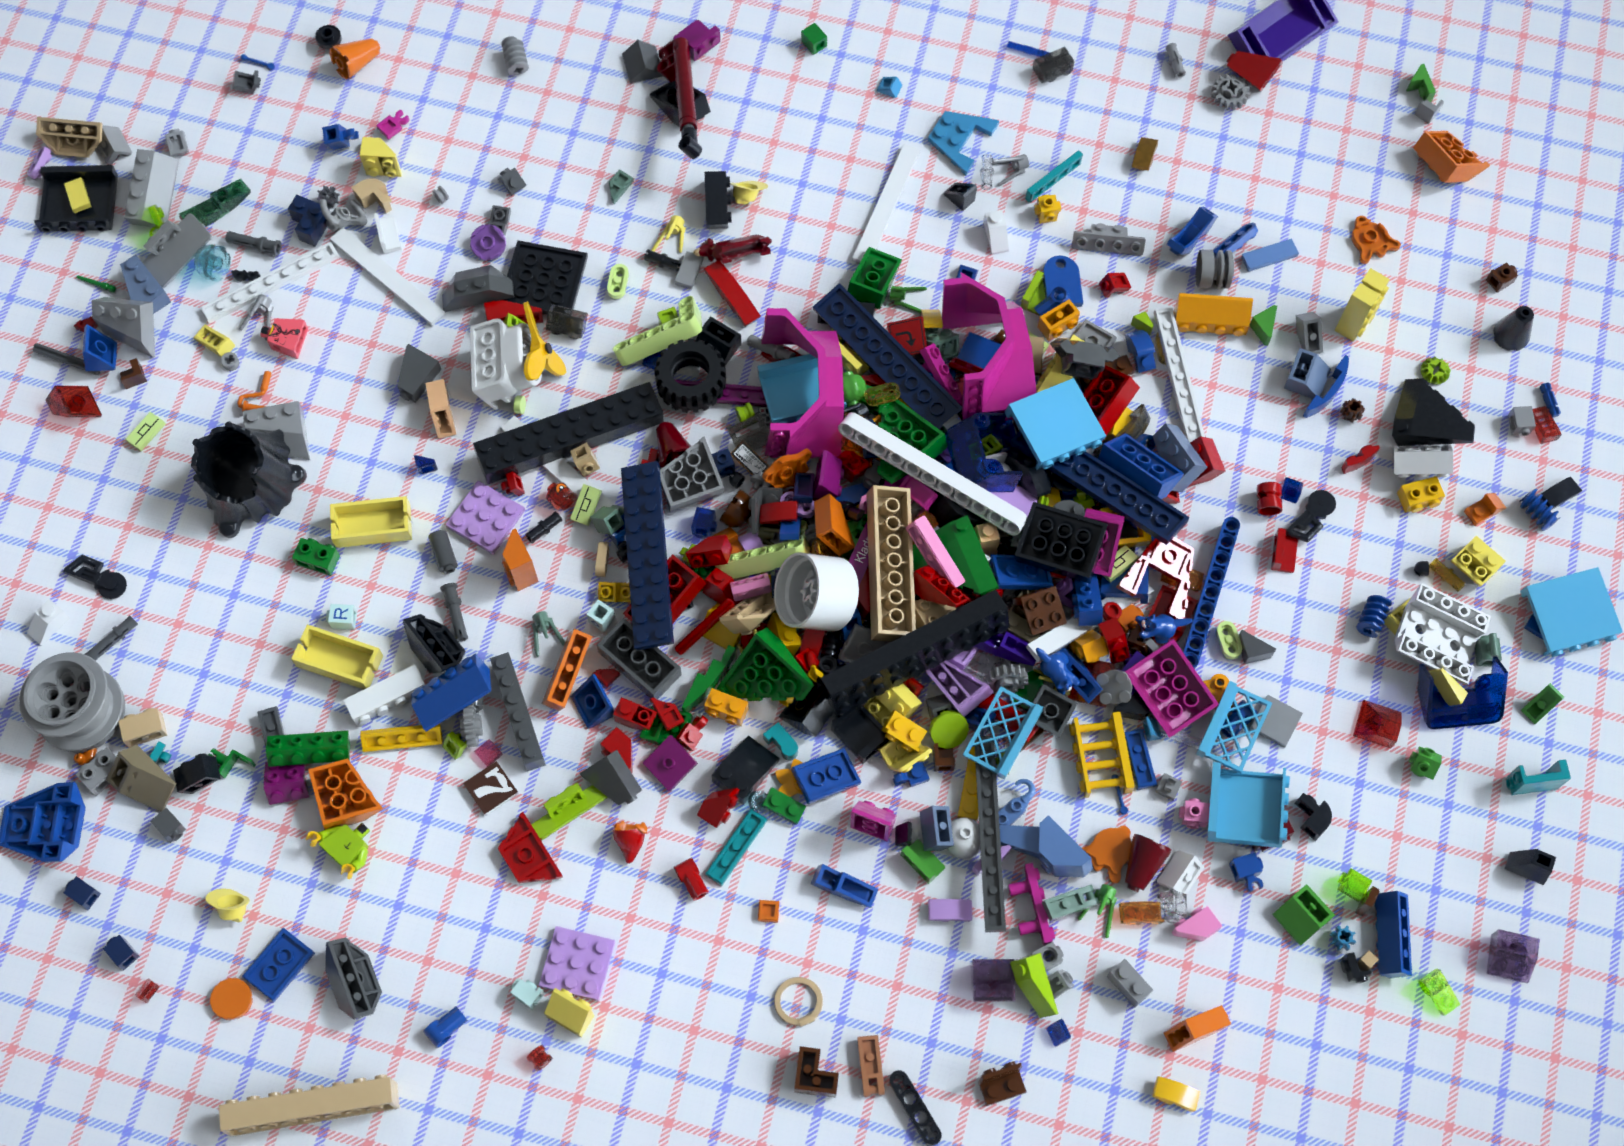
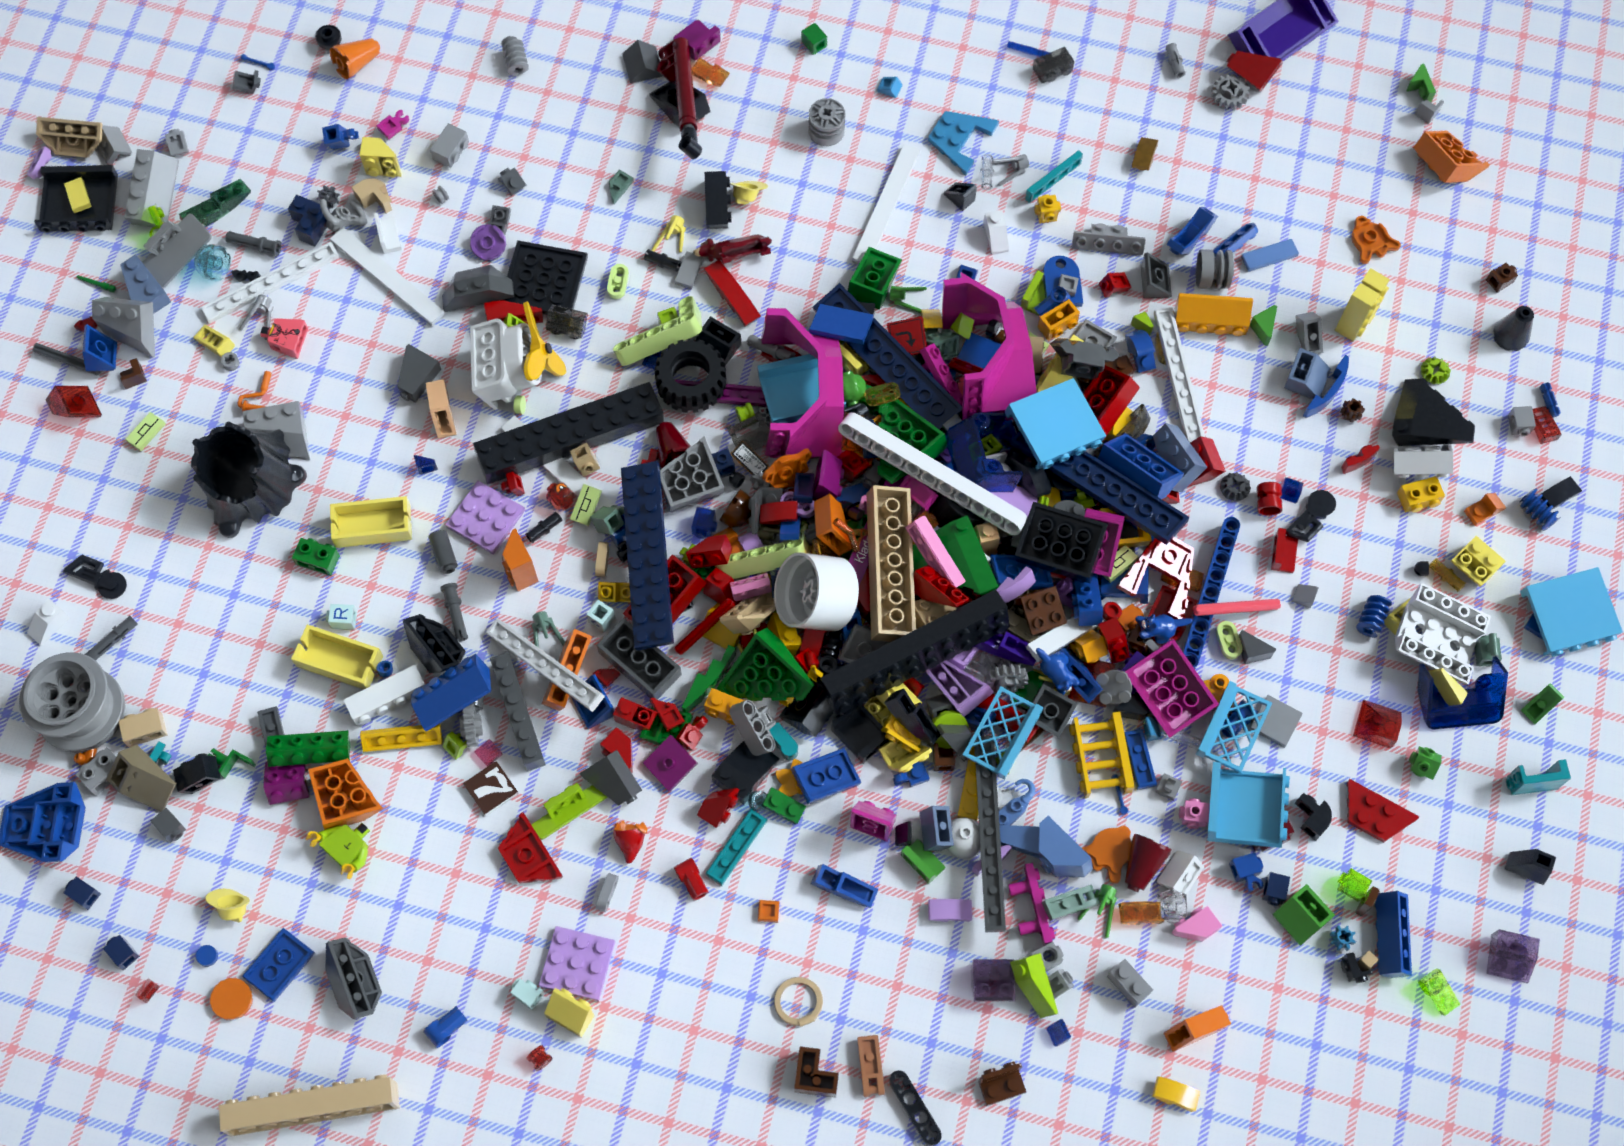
none -> blue tile [196,945,218,967]
none -> blue hinge [377,661,393,678]
none -> light grey brick [430,123,469,168]
none -> white tile [485,618,605,712]
none -> light grey beam [596,873,619,912]
none -> clear orange slope [692,57,730,87]
none -> light grey piece [730,700,776,756]
none -> light grey wheel [809,98,845,146]
none -> blue tile [809,304,873,345]
none -> clear orange piece [833,518,868,552]
none -> black slope [884,688,941,746]
none -> dark grey slope [937,724,972,761]
none -> lime slope [951,313,974,340]
none -> black tile [986,319,1000,338]
none -> lavender slope [996,567,1036,603]
none -> light grey tile [1058,274,1079,297]
none -> dark grey slope [1141,252,1172,298]
none -> coral axle [1193,599,1281,616]
none -> dark grey gear [1220,472,1251,501]
none -> dark blue brick [1262,872,1290,906]
none -> light grey slope [1292,584,1319,608]
none -> red wing [1347,779,1420,843]

